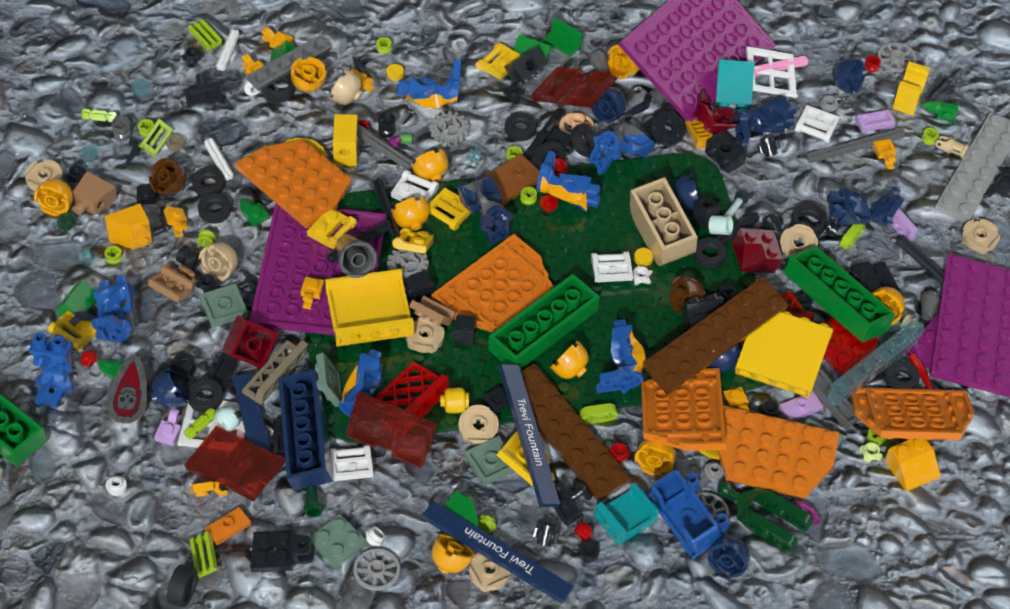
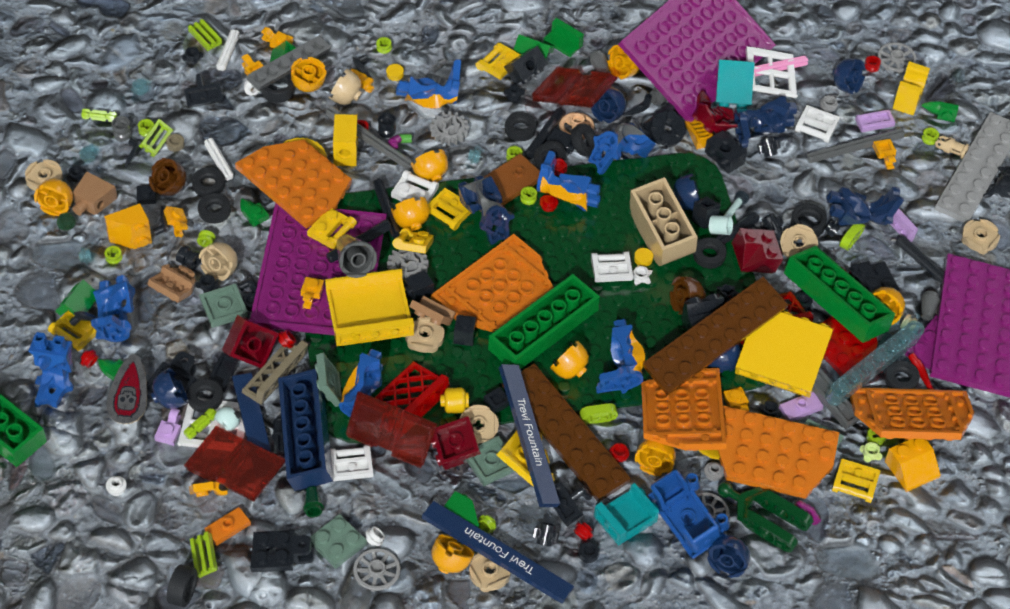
none -> red plate [278,330,296,349]
none -> dark red plate [430,416,481,470]
none -> yellow plate [832,459,881,503]

